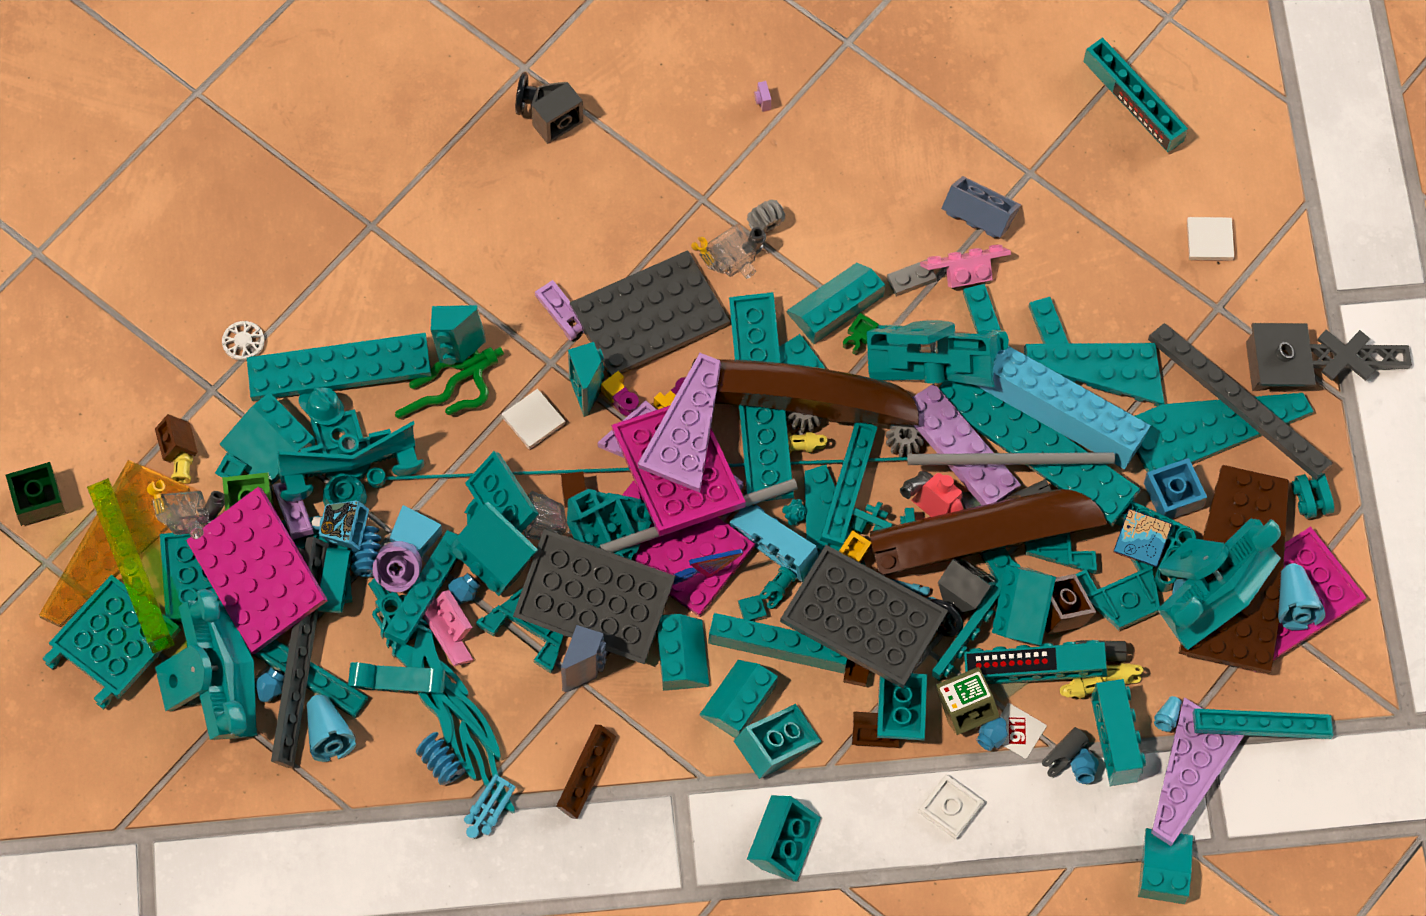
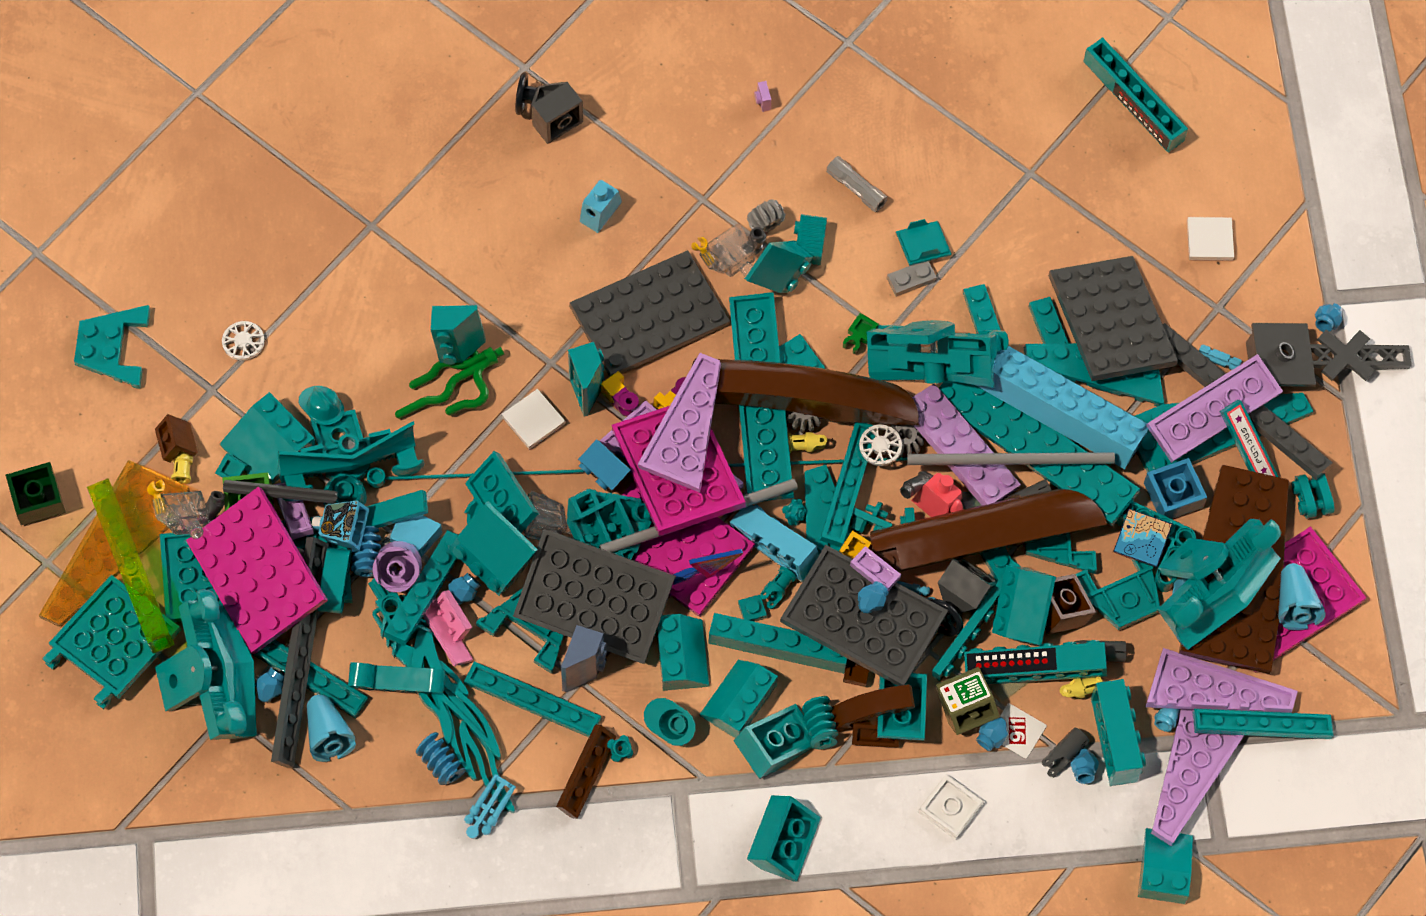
teal plate [247,333,431,401] -> none
lavender plate [535,280,584,341] -> none
reddish brown brick [561,471,586,508] -> none
teal slope [786,262,885,344] -> none
bright pink bracket [920,244,1011,288] -> none
sand blue slope [941,176,1021,238] -> none
light yellow piece [1101,663,1143,684] -> none
none -> teal wing [74,305,150,389]
none -> dark grey axle [223,480,338,503]
none -> teal tile [366,490,428,528]
none -> teal tile [464,661,601,738]
none -> dark azure brick [578,439,630,491]
none -> medium azure torso [580,180,622,233]
none -> teal plate [607,735,633,762]
none -> teal piece [644,698,695,746]
none -> teal slope [744,241,813,293]
none -> teal brick [793,214,827,266]
none -> teal piece [802,696,839,749]
none -> light grey axle [826,156,887,212]
none -> reddish brown slope [830,685,915,732]
none -> lavender plate [850,546,901,591]
none -> dark azure rock [858,581,889,614]
none -> white wheel [859,425,902,466]
none -> teal piece [896,219,951,266]
none -> dark grey plate [1048,256,1178,381]
none -> lavender wing [1145,648,1297,713]
none -> lavender plate [1146,354,1283,463]
none -> medium azure axle [1199,345,1242,370]
none -> tile [1220,399,1278,477]
none -> dark azure rock [1315,303,1343,332]

